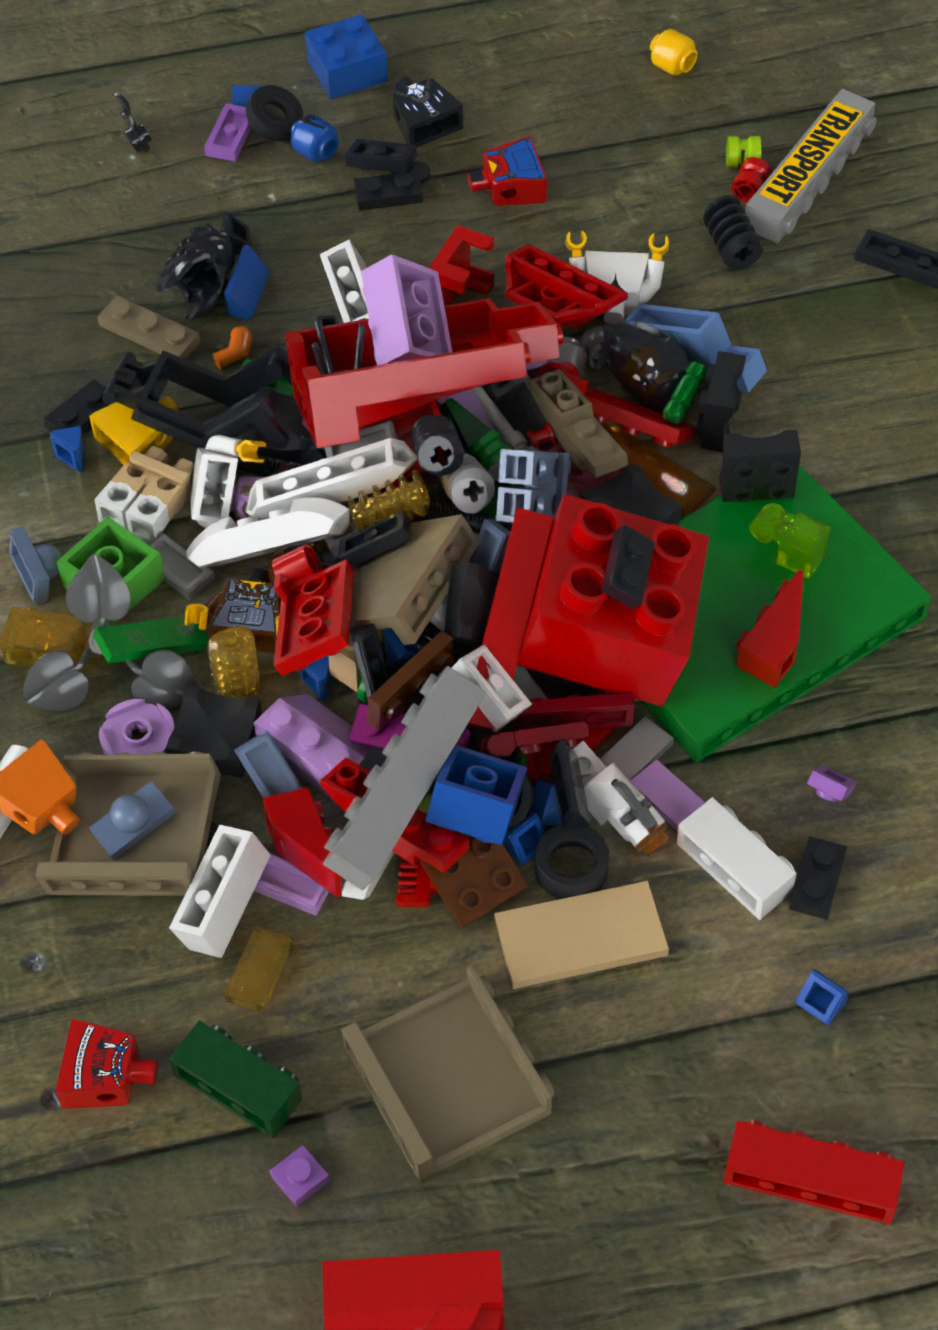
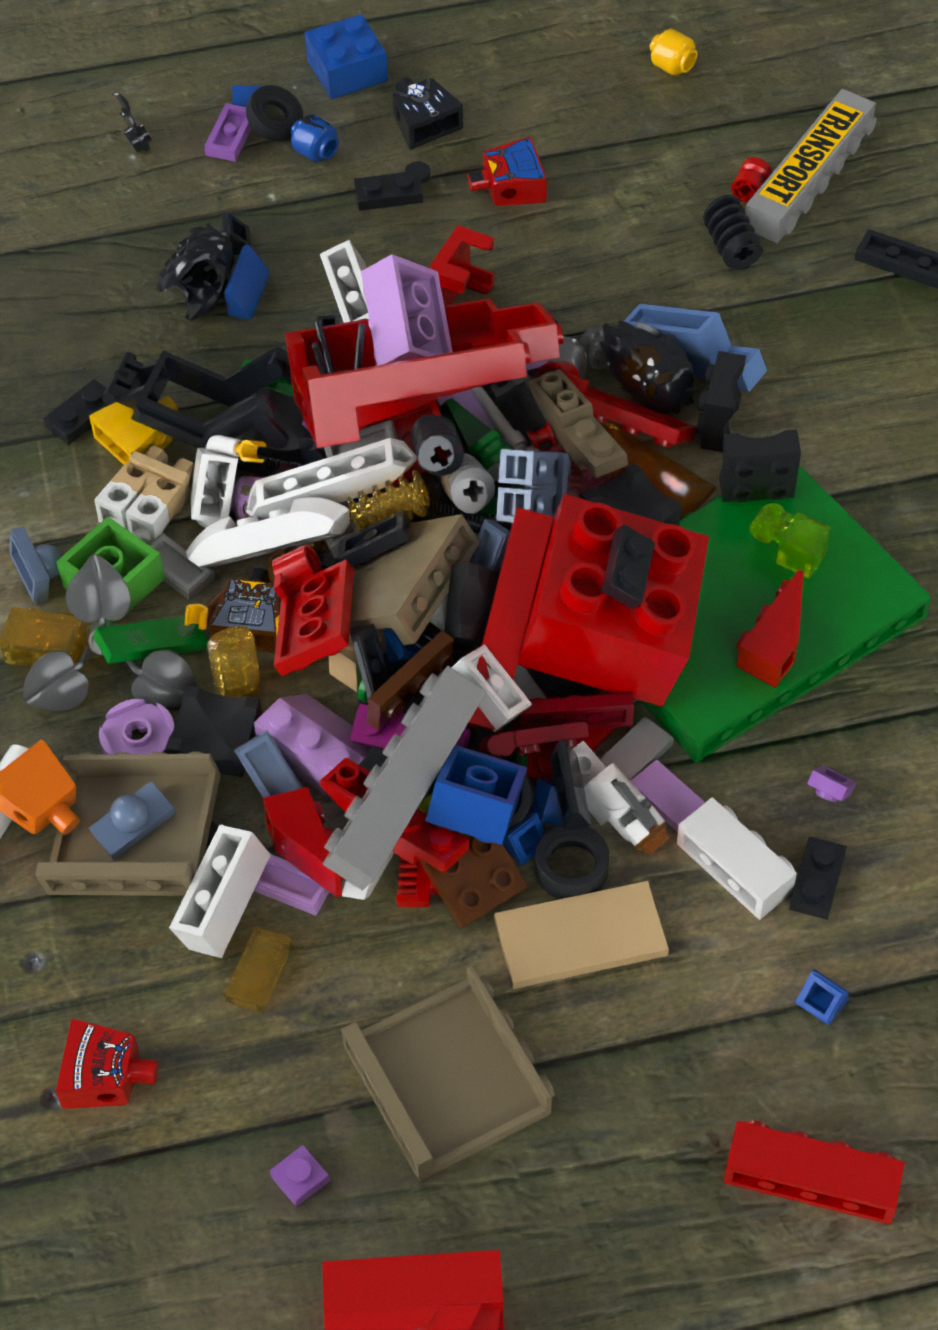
blue slope [50,426,86,472] -> none
dark tan plate [97,295,201,360] -> none
dark green brick [169,1020,302,1138] -> none
orange arm [213,326,253,369] -> none
blue slope [299,655,333,701] -> none
black plate [345,139,417,173] -> none
red wedge [505,244,628,328] -> none
white torso [565,231,670,325] -> none
green axle [663,361,707,424] -> none
lime wheel [726,136,761,168] -> none

